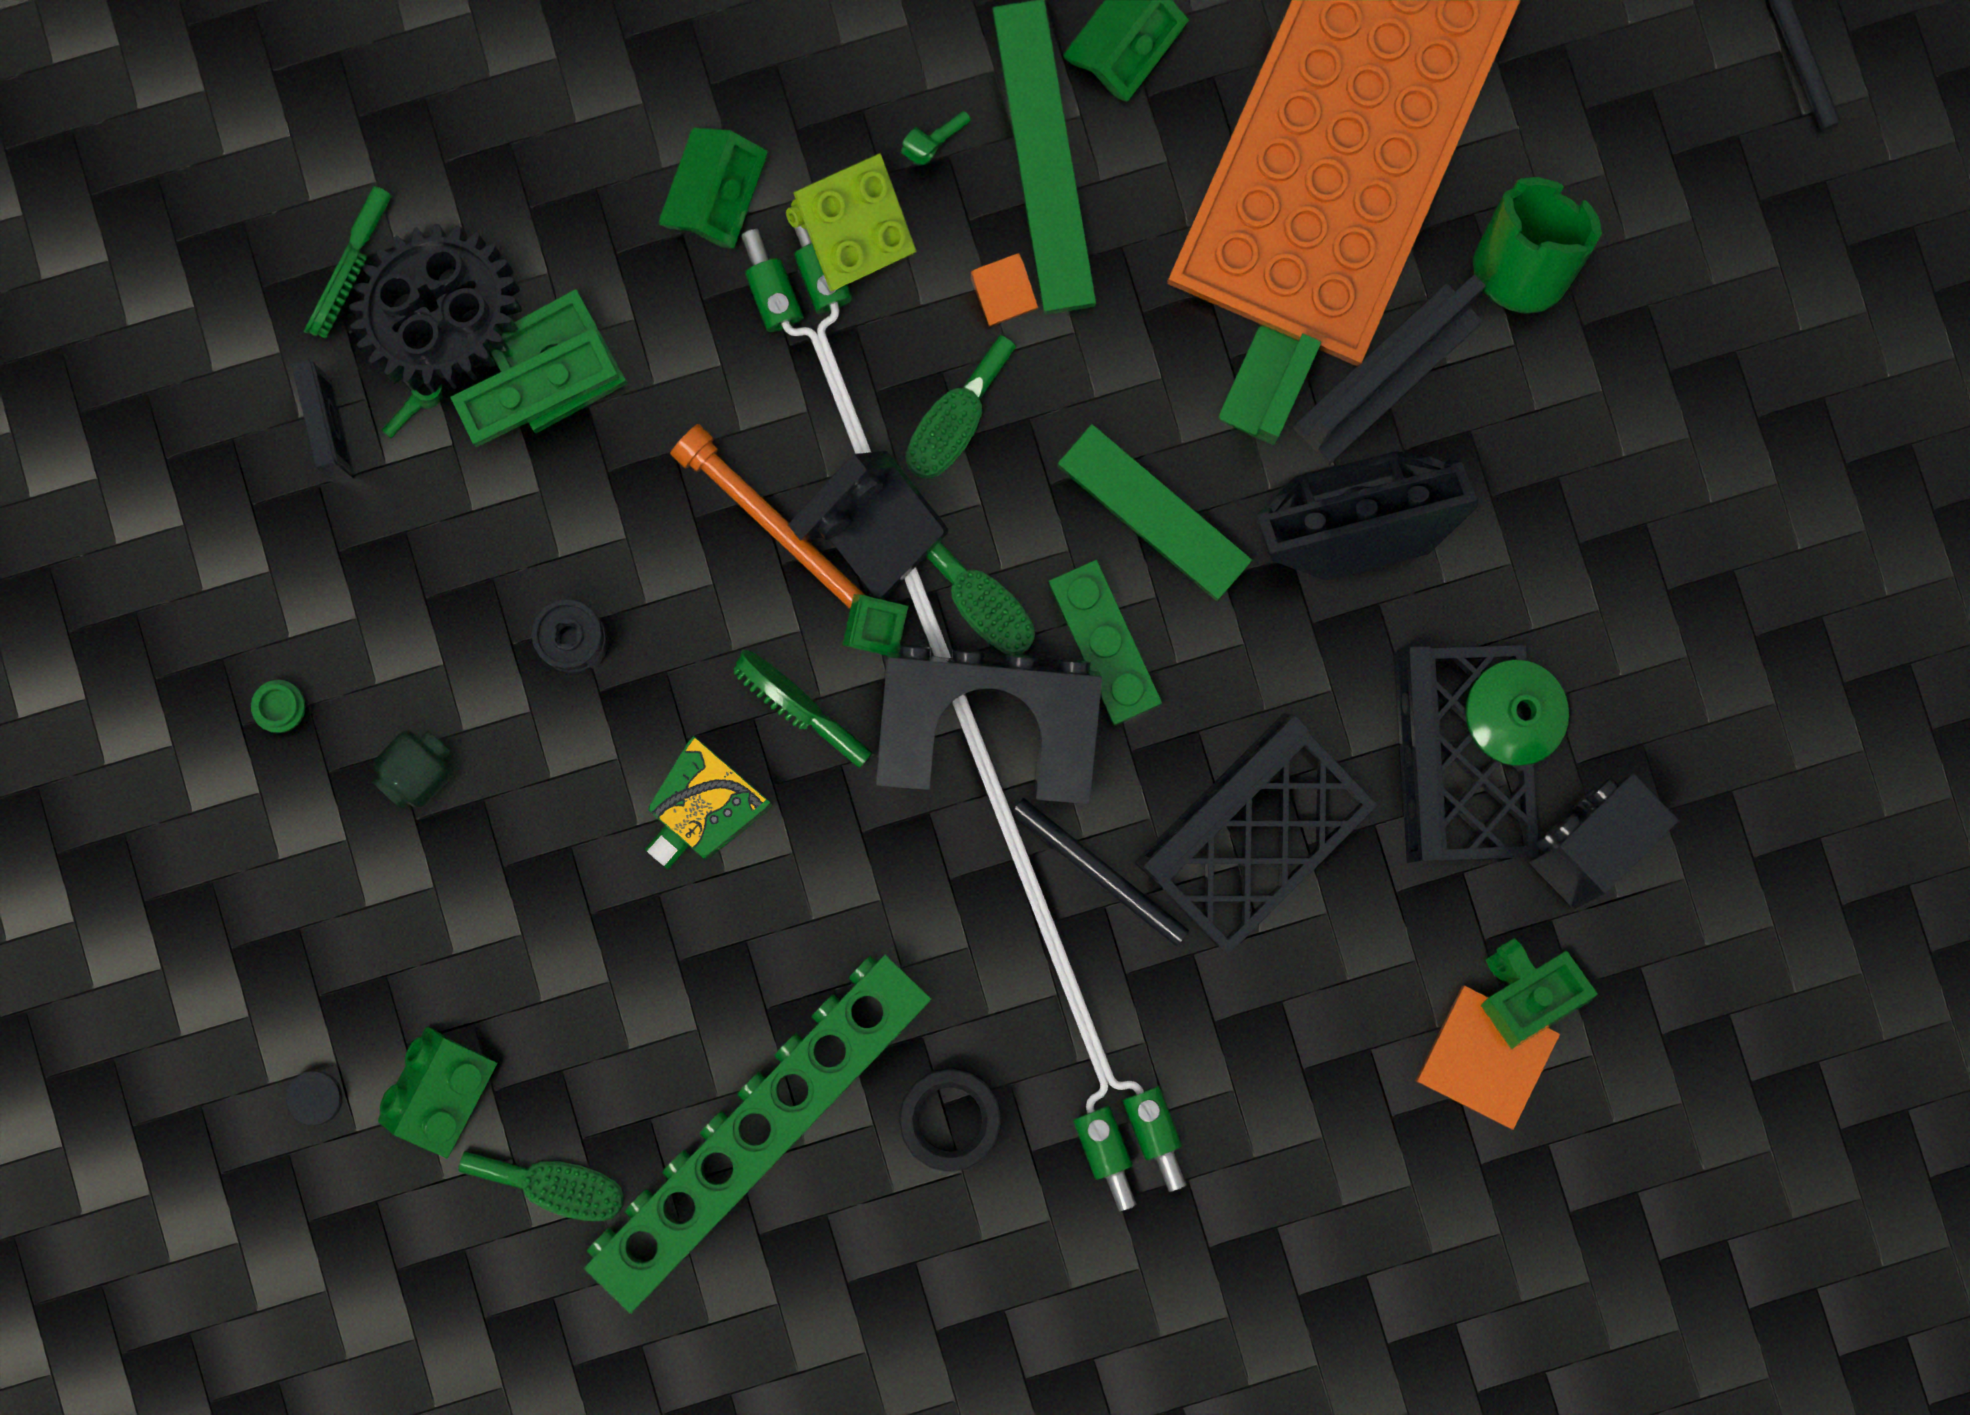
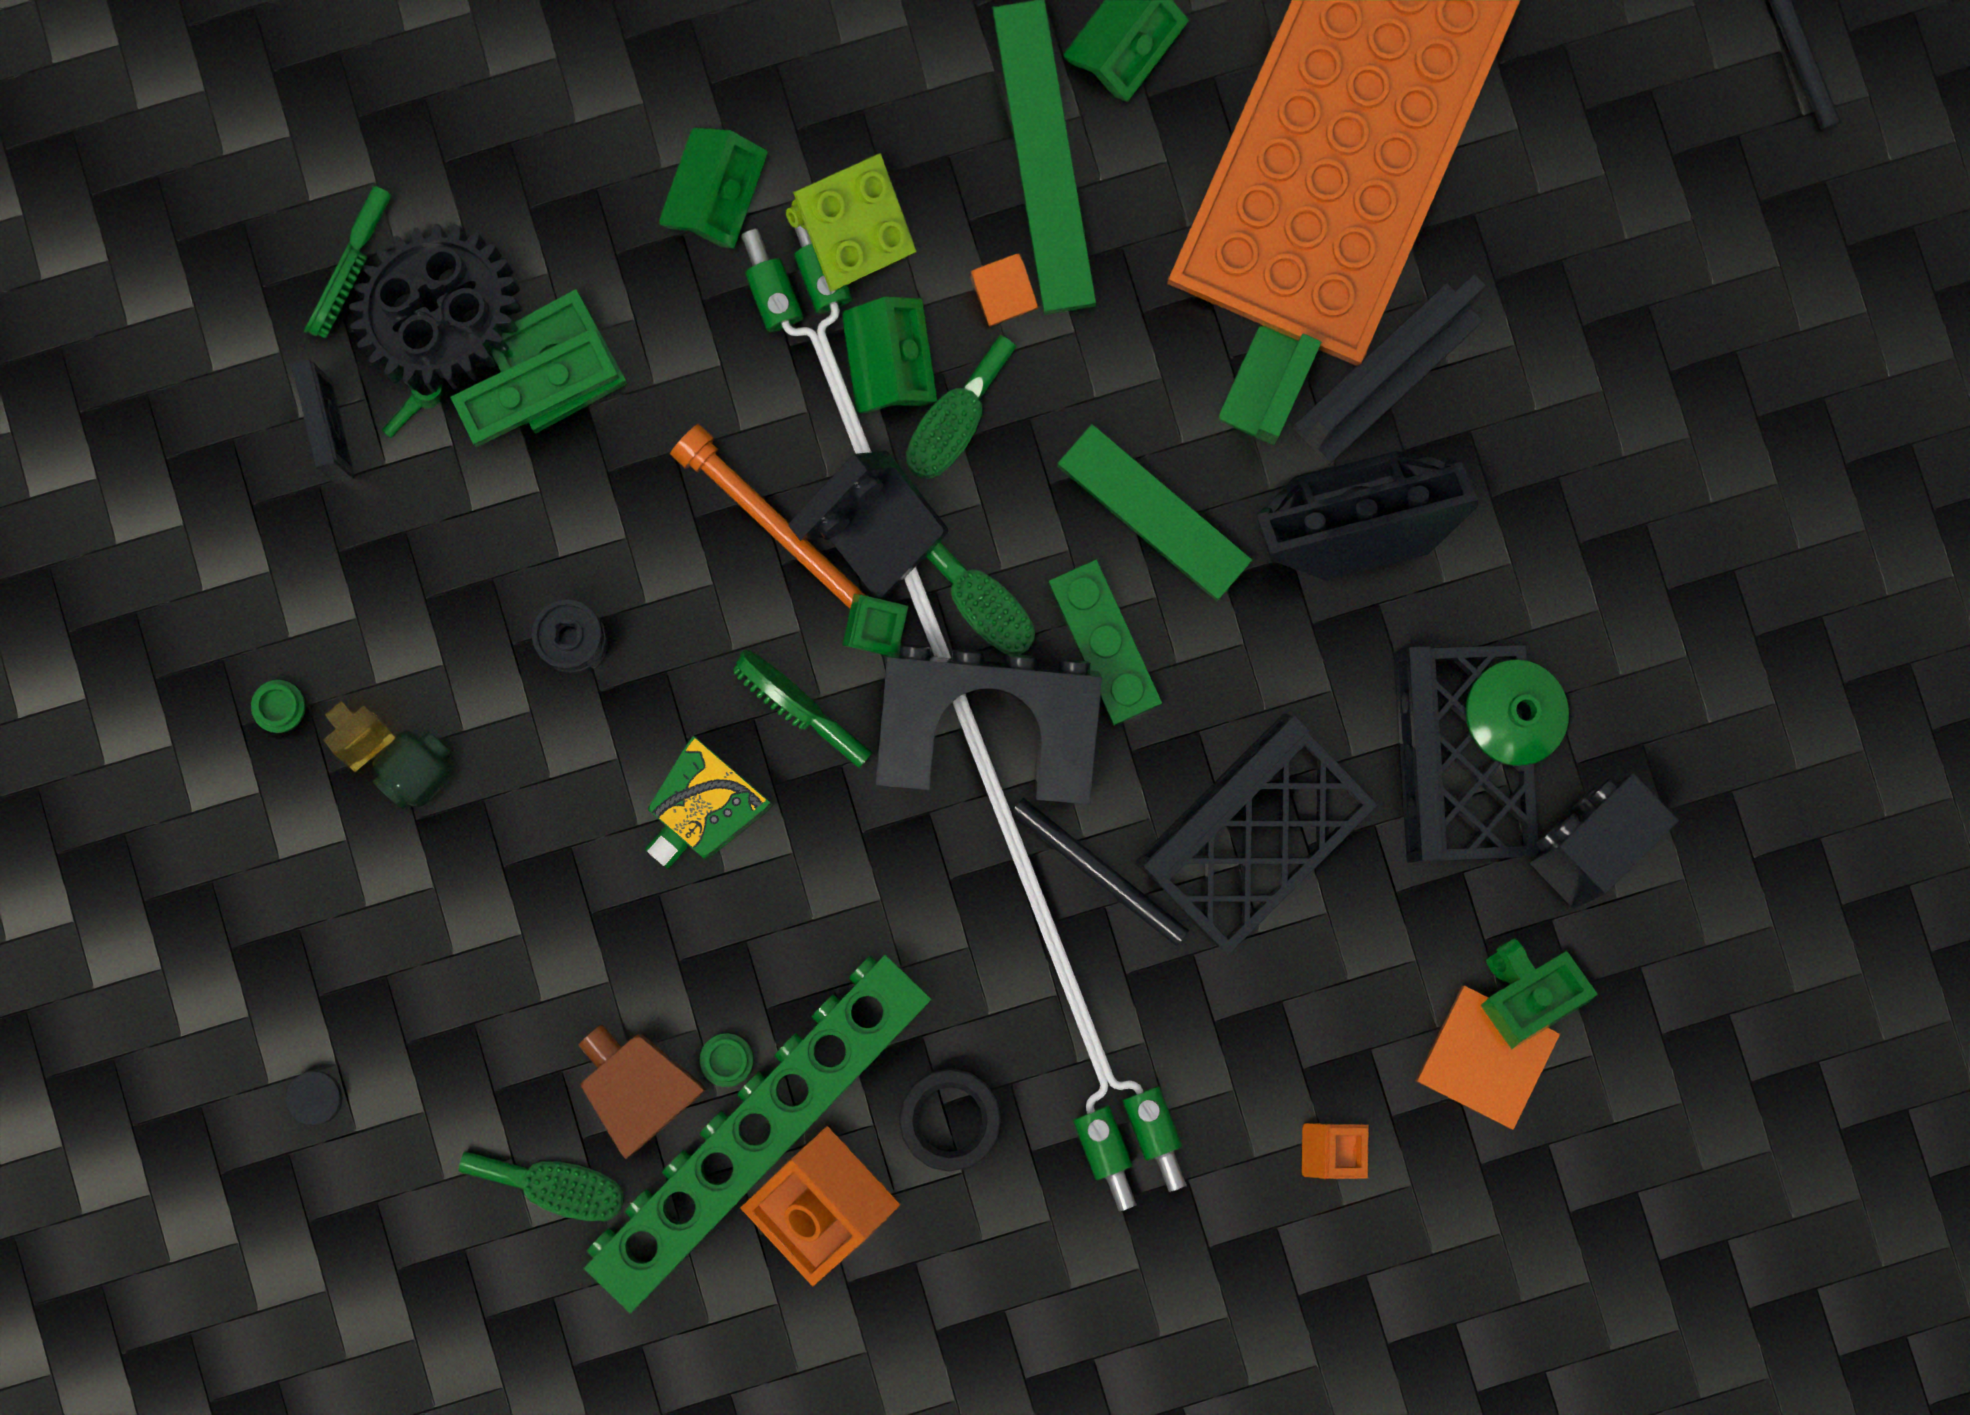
green bracket [378,1027,497,1159] -> none
green hand [901,111,971,165] -> none
green cylinder [1473,177,1602,314] -> none
none -> clear yellow tile [323,701,396,772]
none -> dark orange torso [578,1024,708,1159]
none -> green plate [700,1033,754,1087]
none -> orange slope [740,1126,900,1287]
none -> green panel [842,296,937,413]
none -> orange slope [1302,1123,1369,1179]

